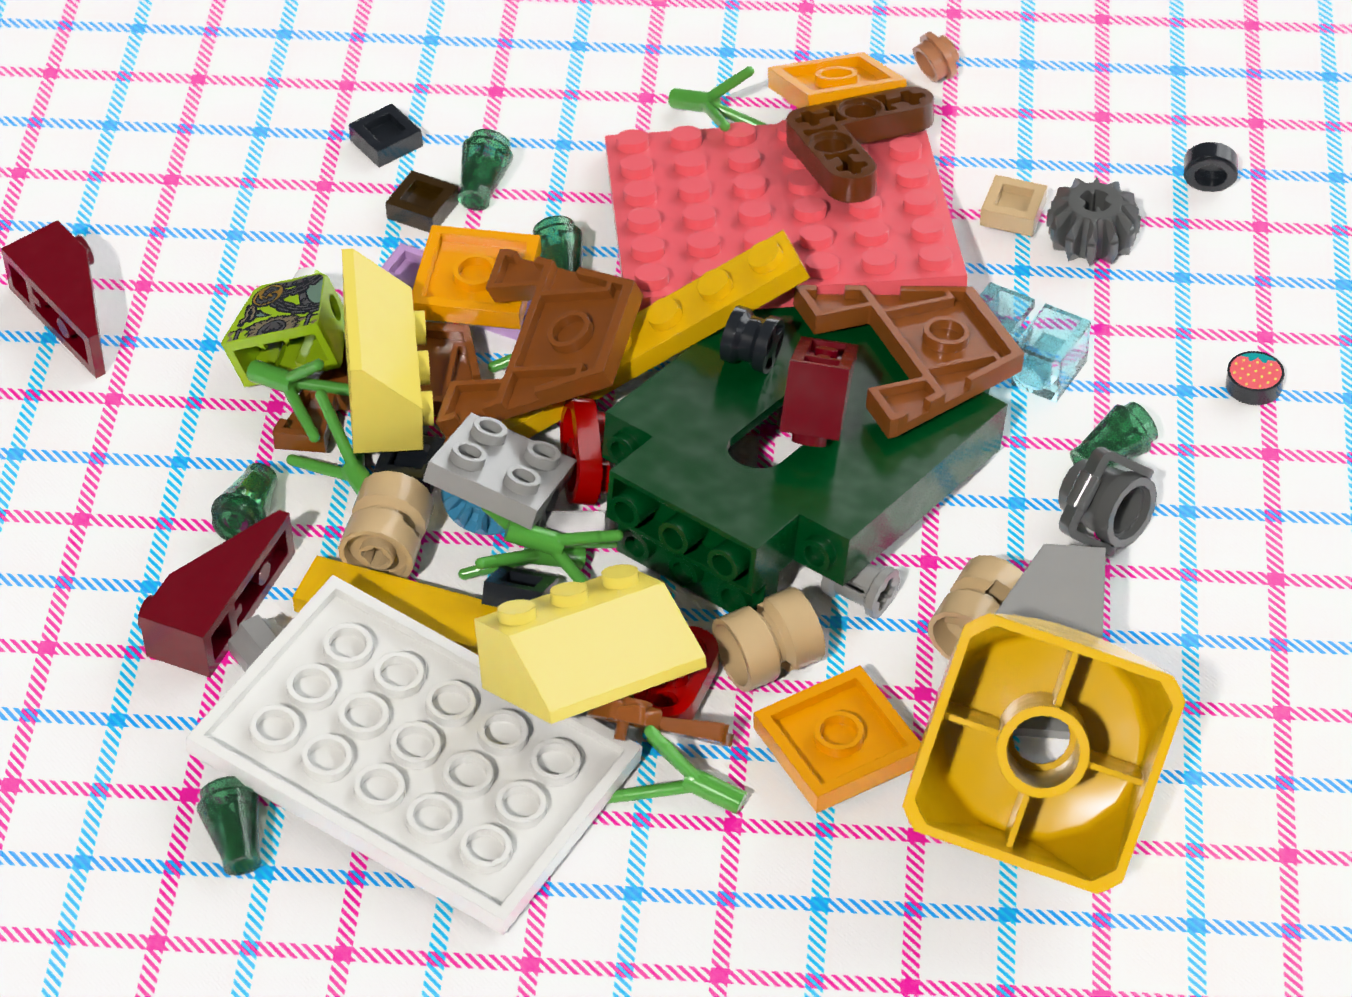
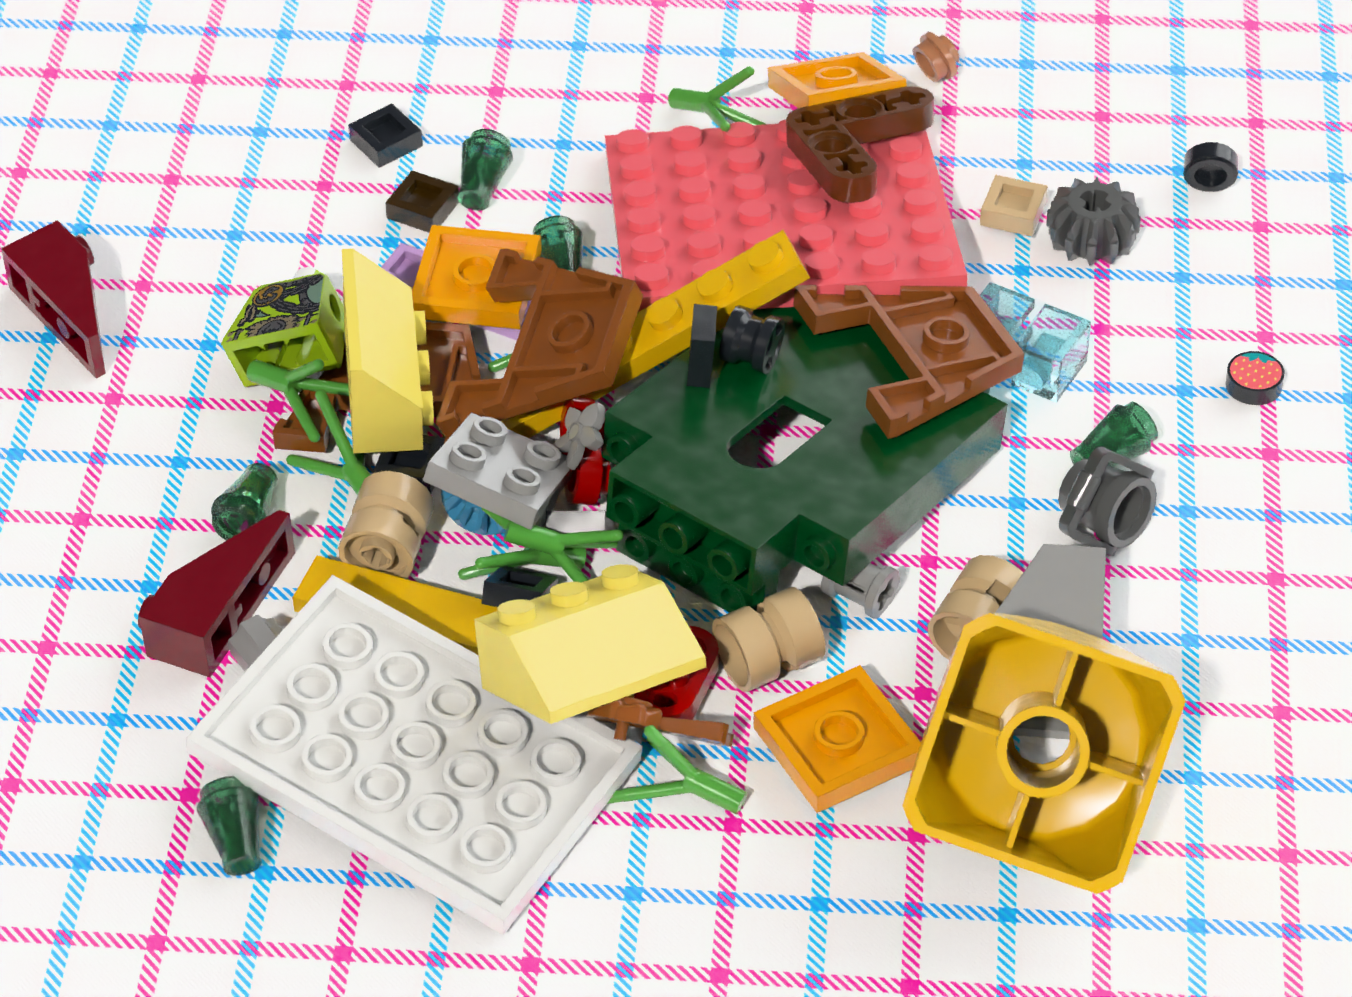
dark red slope [779,336,859,447] -> none
none -> light grey plant [552,402,605,470]
none -> black tile [687,304,717,388]

